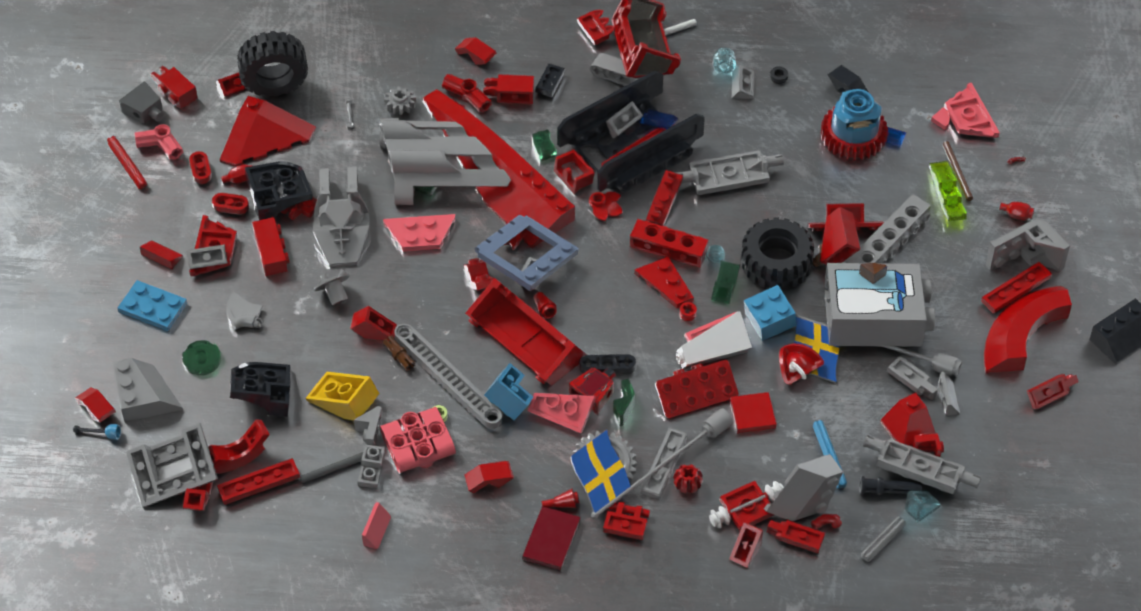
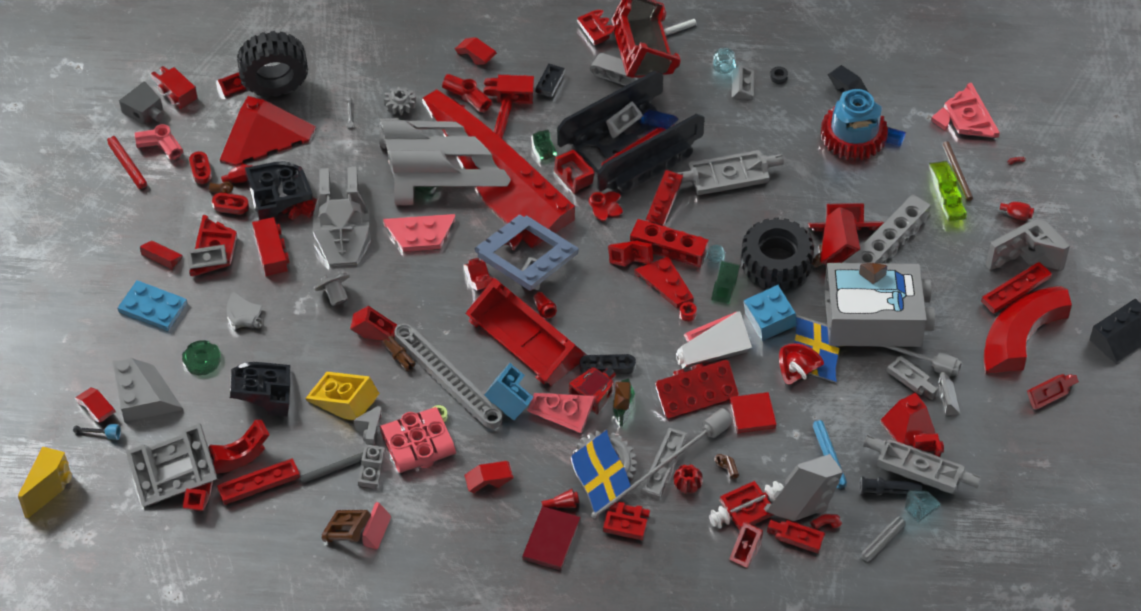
none -> yellow slope [18,446,72,518]
none -> reddish brown arm [209,182,233,194]
none -> reddish brown plate [321,510,371,543]
none -> red axle [494,98,512,138]
none -> red slope [608,241,653,267]
none -> reddish brown slope [614,381,631,410]
none -> reddish brown arm [714,454,739,479]

